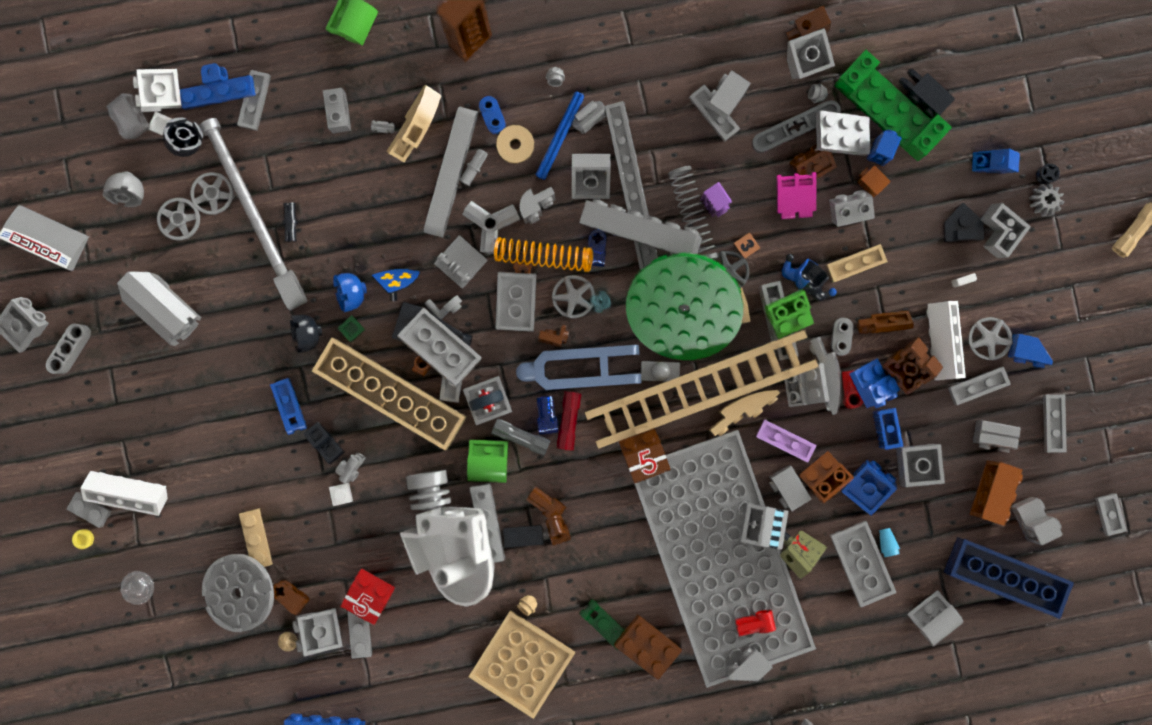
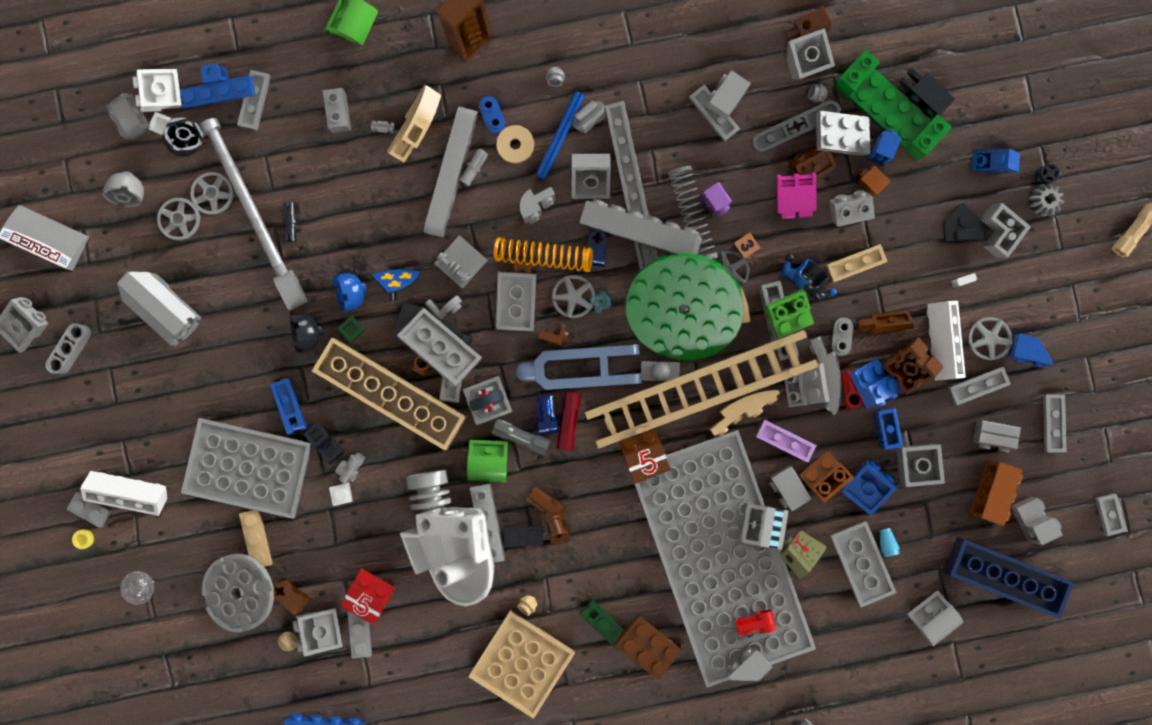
light grey piece [462,201,520,254] -> none
none -> light grey plate [181,418,312,519]

